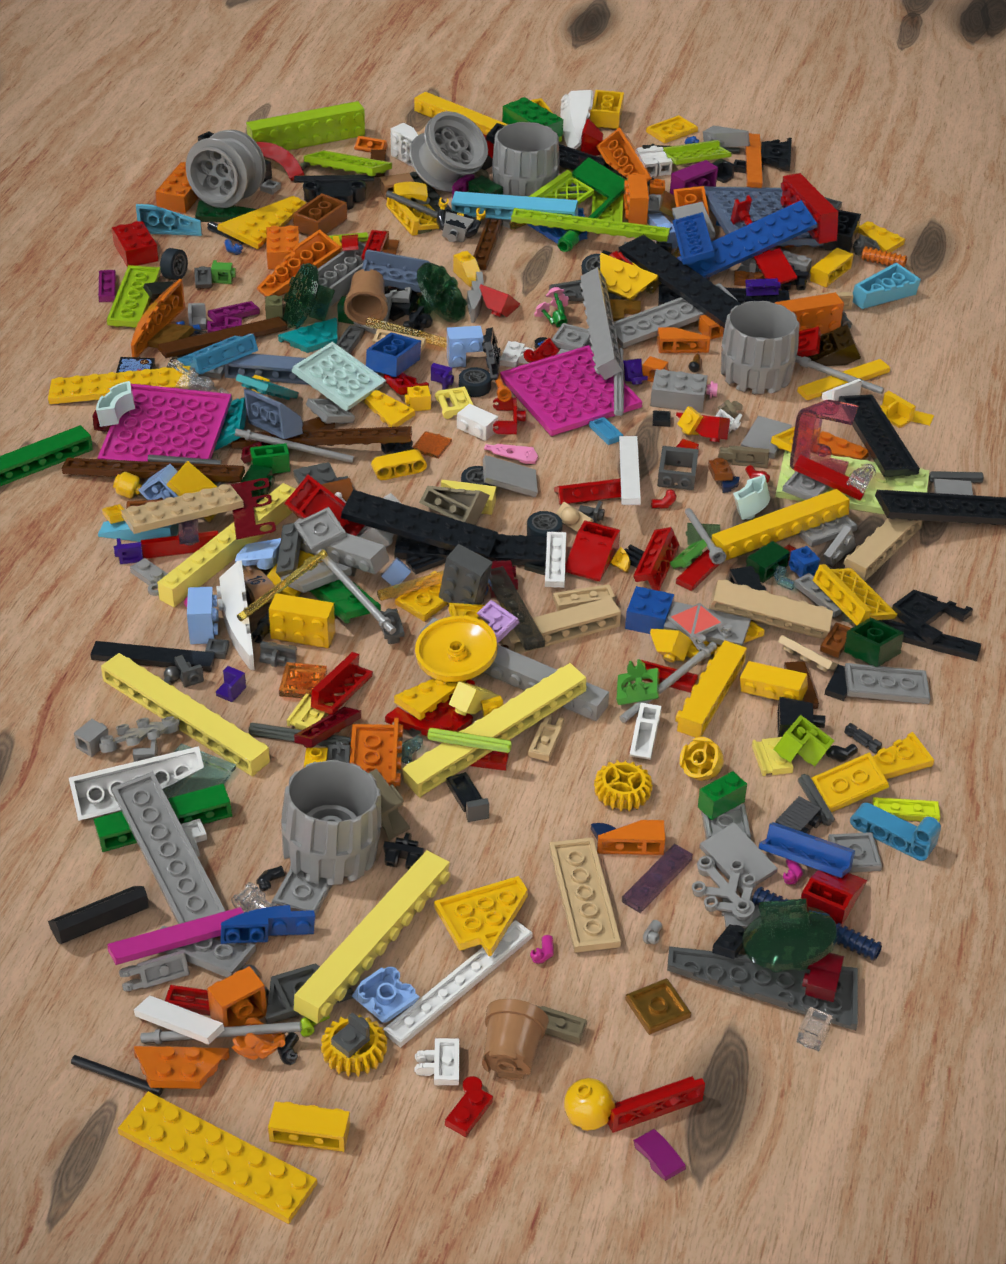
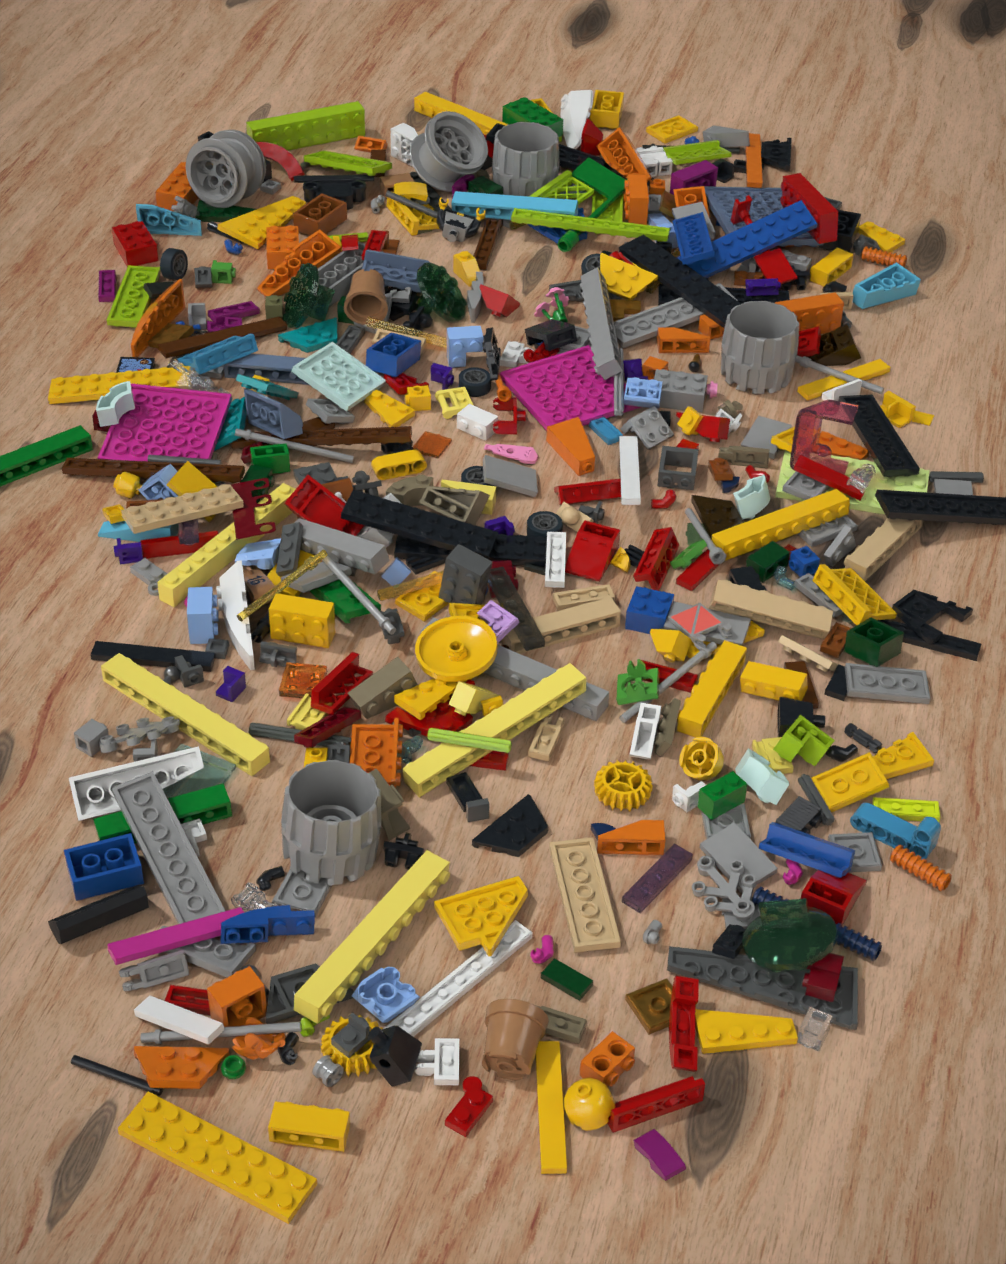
light grey tile [294,507,347,553] -> none
none -> blue brick [64,833,144,901]
none -> light grey hinge [171,196,197,218]
none -> green plate [221,1055,246,1079]
none -> light grey wheel [312,1055,344,1087]
none -> dark tan wedge [348,657,418,719]
none -> dark grey hips [352,471,382,497]
none -> black torso [368,1026,422,1087]
none -> light grey arm [370,195,386,214]
none -> dark tan brick [386,475,433,507]
none -> black wing [472,794,548,857]
none -> dark purple bracket [484,516,515,535]
none -> black panel [525,319,577,351]
none -> yellow tile [535,1041,567,1174]
none -> dark green tile [541,958,593,1001]
none -> orange slope [546,417,595,476]
none -> orange brick [580,1031,635,1087]
none -> light grey bracket [620,406,674,449]
none -> light blue slope [624,377,663,409]
none -> dark tan tile [654,698,681,757]
none -> red slope [669,976,699,1072]
none -> white bracket [672,781,706,813]
none -> dark brown wing [691,495,744,540]
none -> yellow wing [695,1009,798,1054]
none -> light aqua brick [735,748,789,805]
none -> black arm [822,281,847,293]
none -> orange piece [890,845,952,891]

